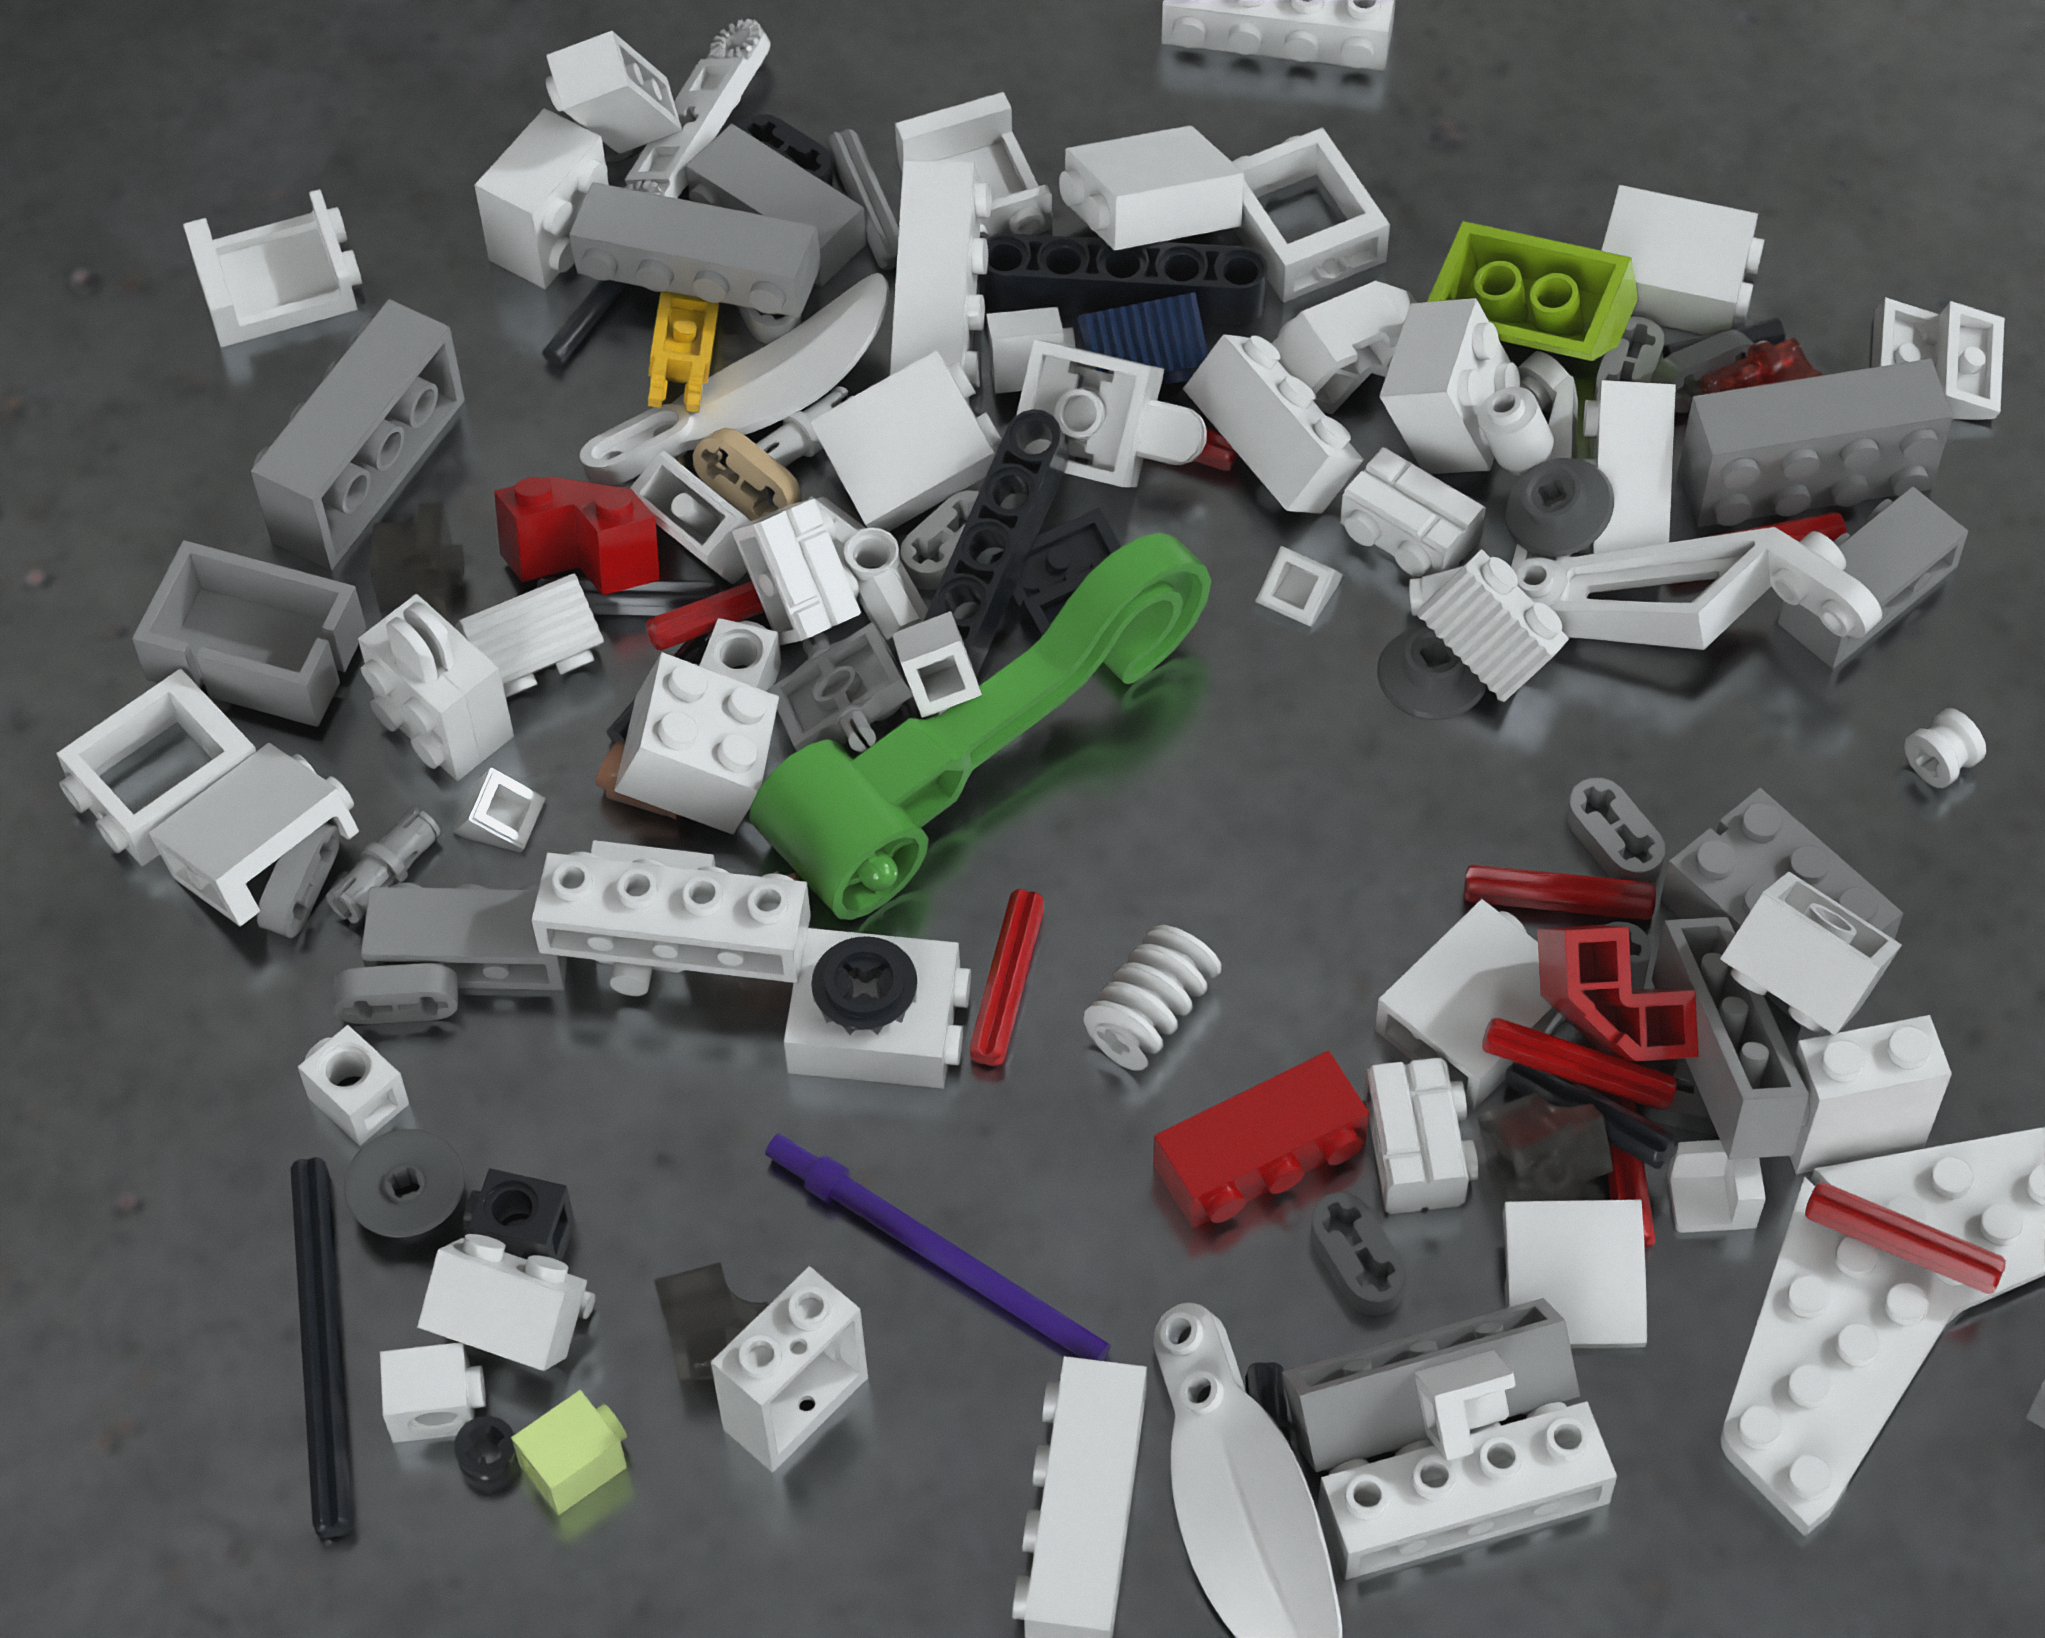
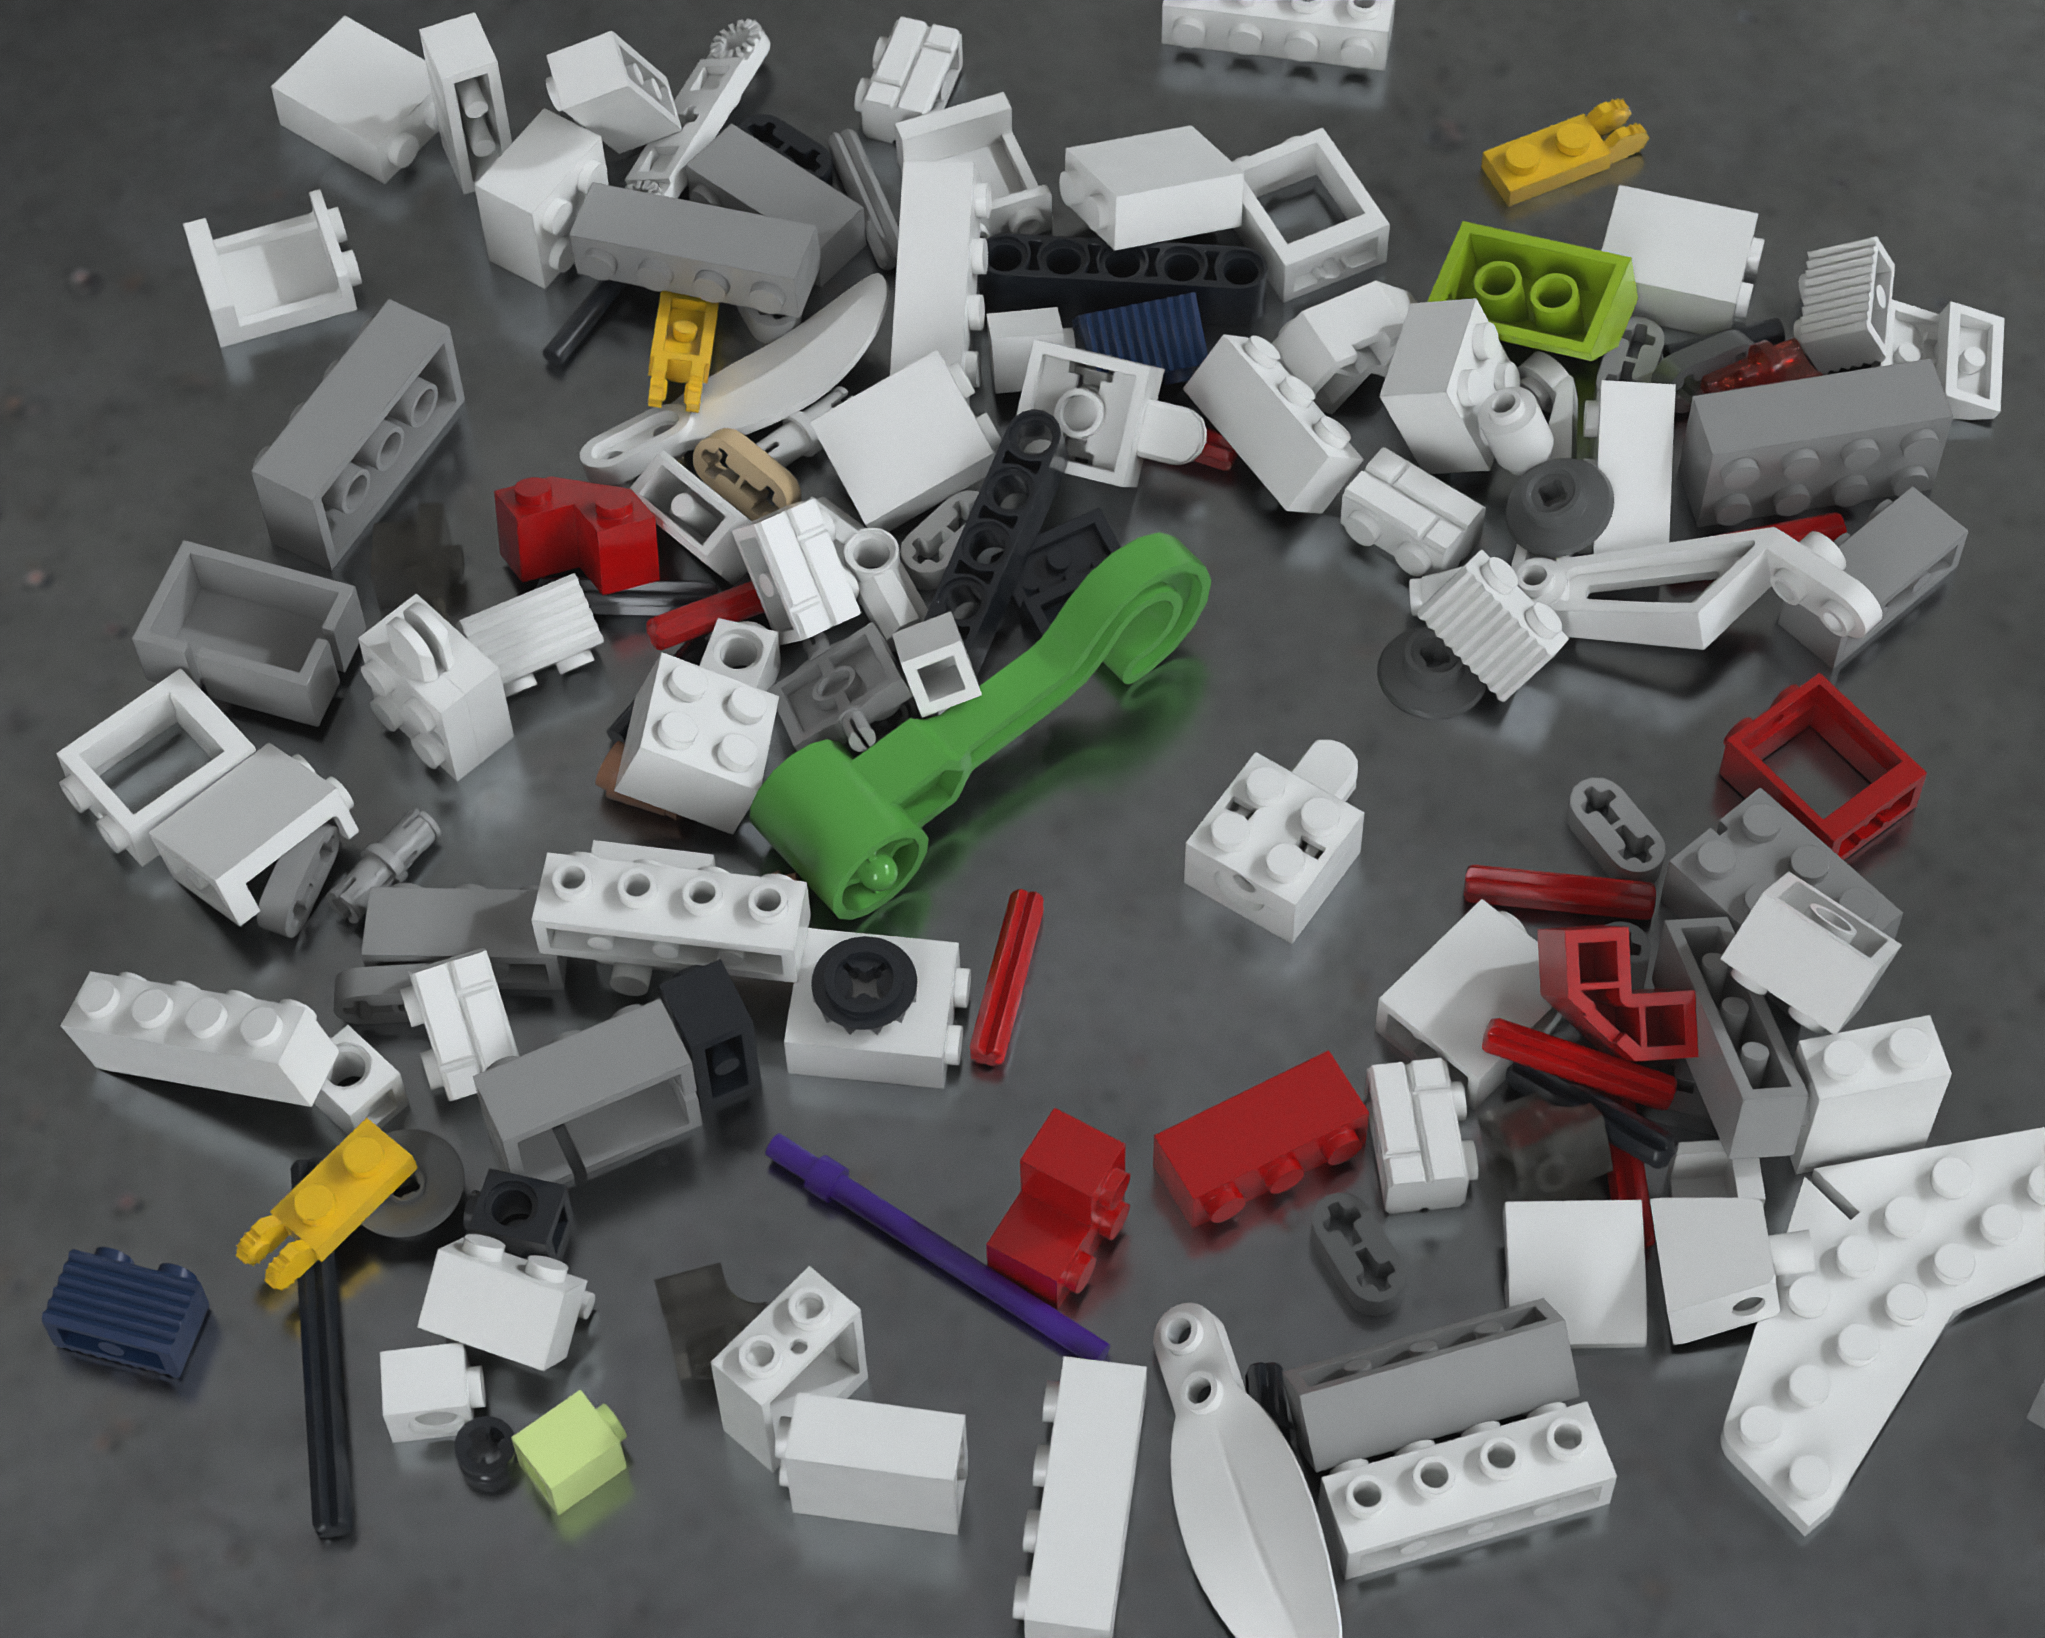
white slope [453,768,545,853] -> none
white piece [1083,925,1221,1071] -> none
white slope [1255,546,1343,627] -> none
white panel [1414,1350,1516,1461] -> none
red axle [1805,1182,2006,1294] -> none
white wheel [1904,708,1986,788] -> none
none -> dark blue brick [42,1247,210,1378]
none -> white brick [61,971,340,1107]
none -> yellow hinge [235,1118,418,1291]
none -> white brick [271,16,440,184]
none -> white brick [400,948,520,1101]
none -> white brick [419,12,512,195]
none -> light grey piece [473,999,703,1184]
none -> black brick [659,959,762,1111]
none -> white brick [775,1392,969,1535]
none -> white brick [854,17,963,143]
none -> red brick [986,1107,1130,1310]
none -> white brick [1184,740,1365,944]
none -> yellow hinge [1481,98,1650,207]
none -> white torso [1650,1198,1816,1345]
none -> red window [1719,673,1927,860]
none -> white brick [1794,236,1895,375]

